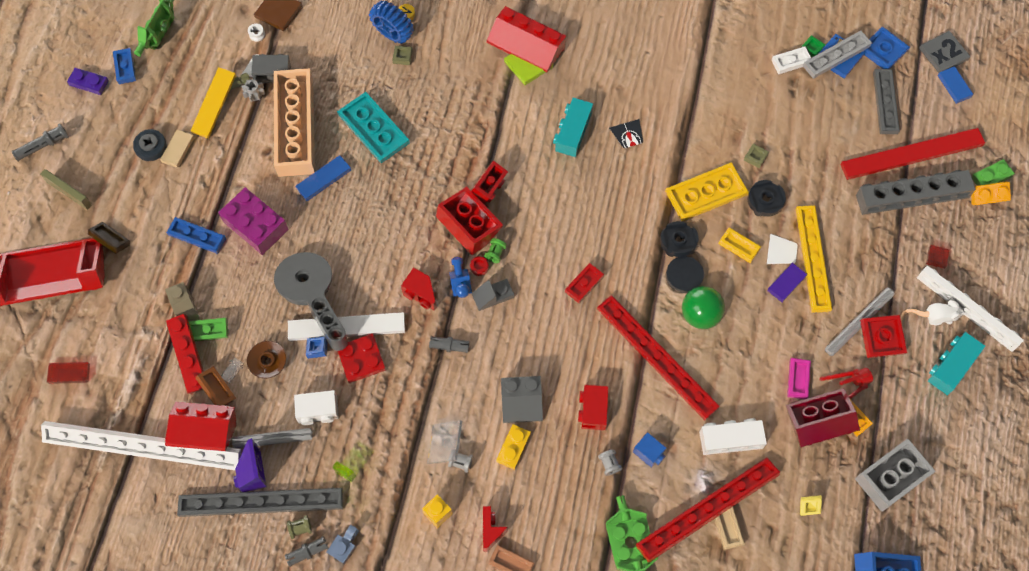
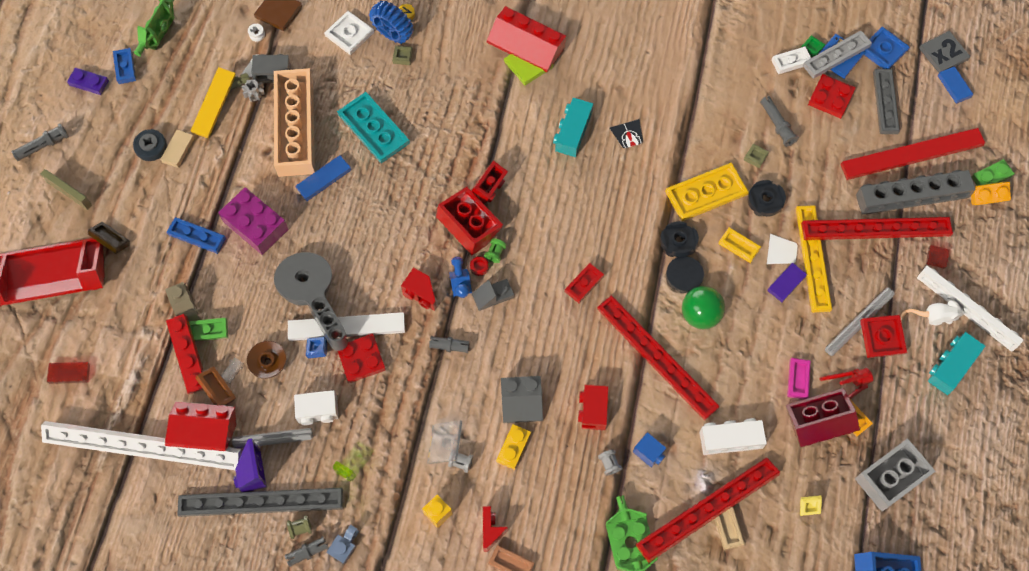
none -> white tile [324,11,374,55]
none -> dark grey pin [760,96,799,147]
none -> red tile [801,217,953,240]
none -> red plate [808,74,856,119]

